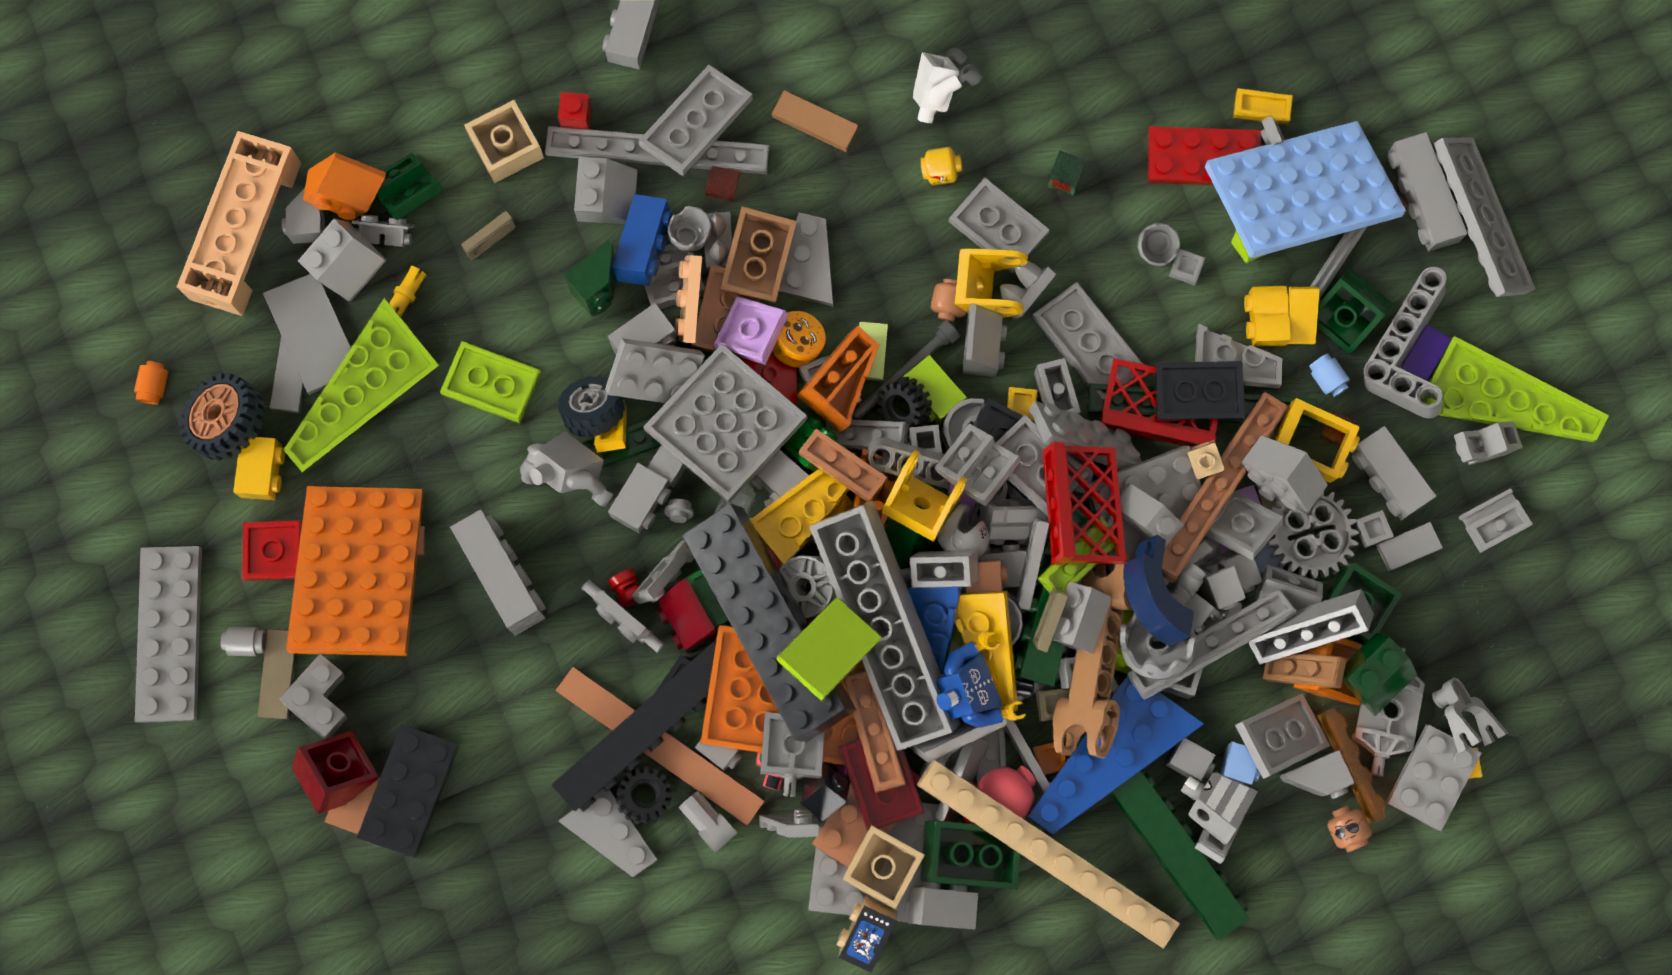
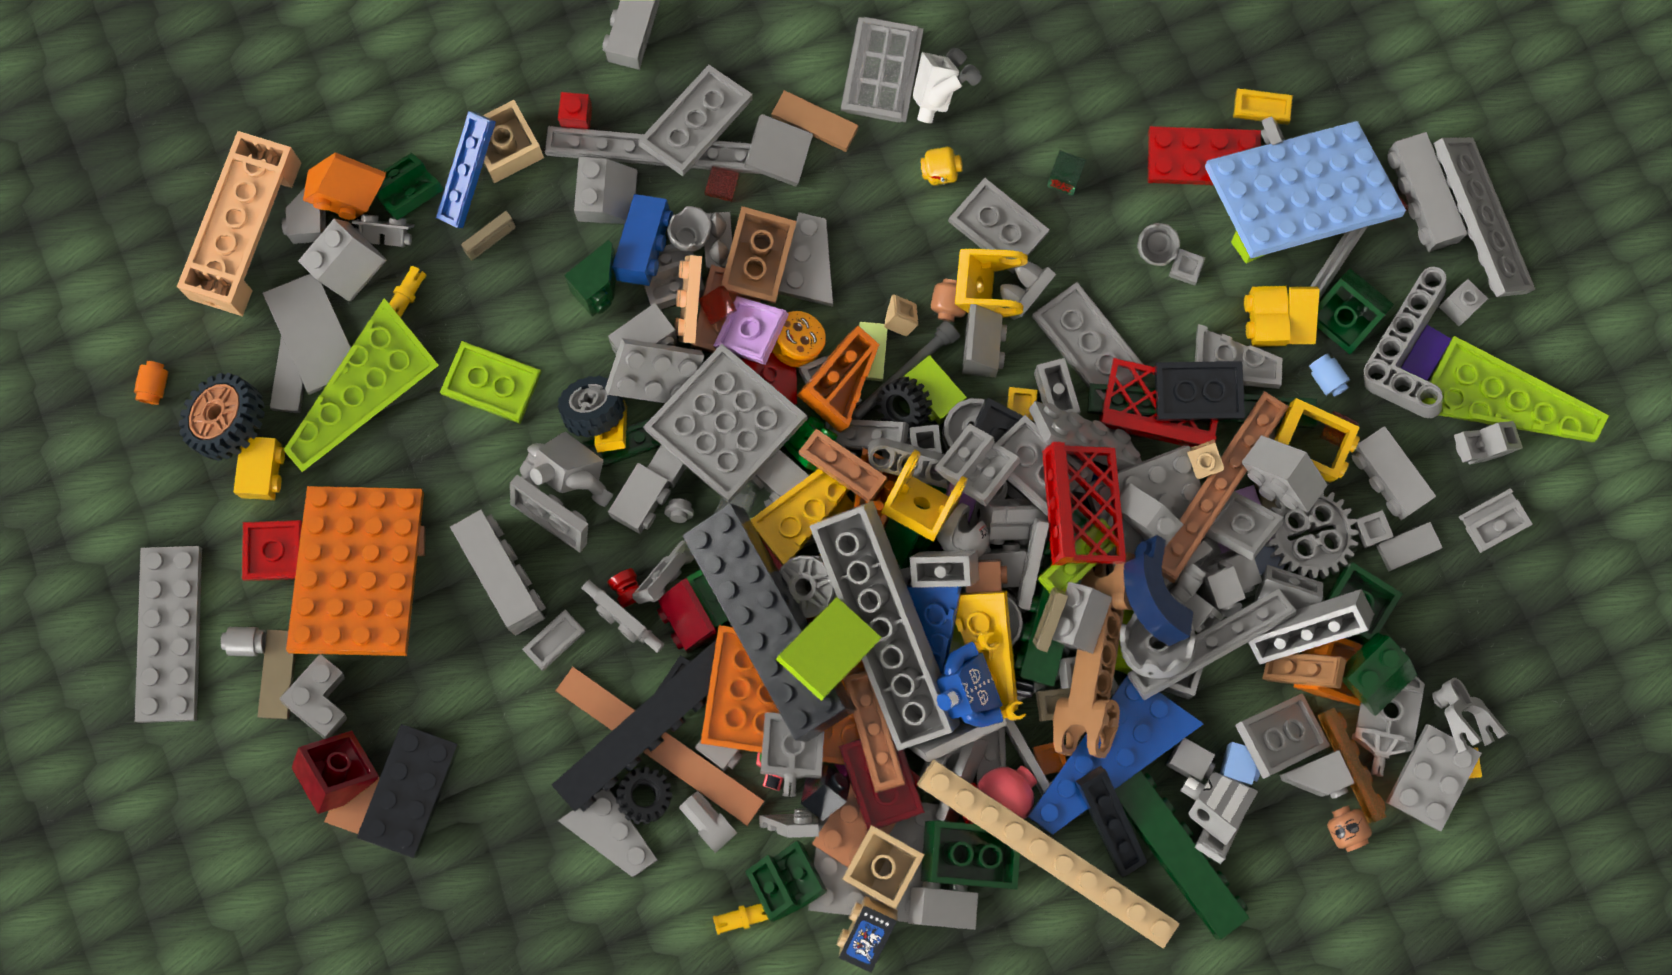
none -> tile [436,111,496,228]
none -> light grey plate [510,475,588,553]
none -> light grey tile [522,609,586,671]
none -> clear red tile [699,285,737,325]
none -> yellow pin [713,903,769,935]
none -> light grey tile [744,114,813,187]
none -> dark green slope [745,840,828,922]
none -> clear piece [841,17,923,122]
none -> tan slope [884,294,918,336]
none -> black plate [1075,766,1147,878]
none -> light grey brick [1439,279,1488,326]

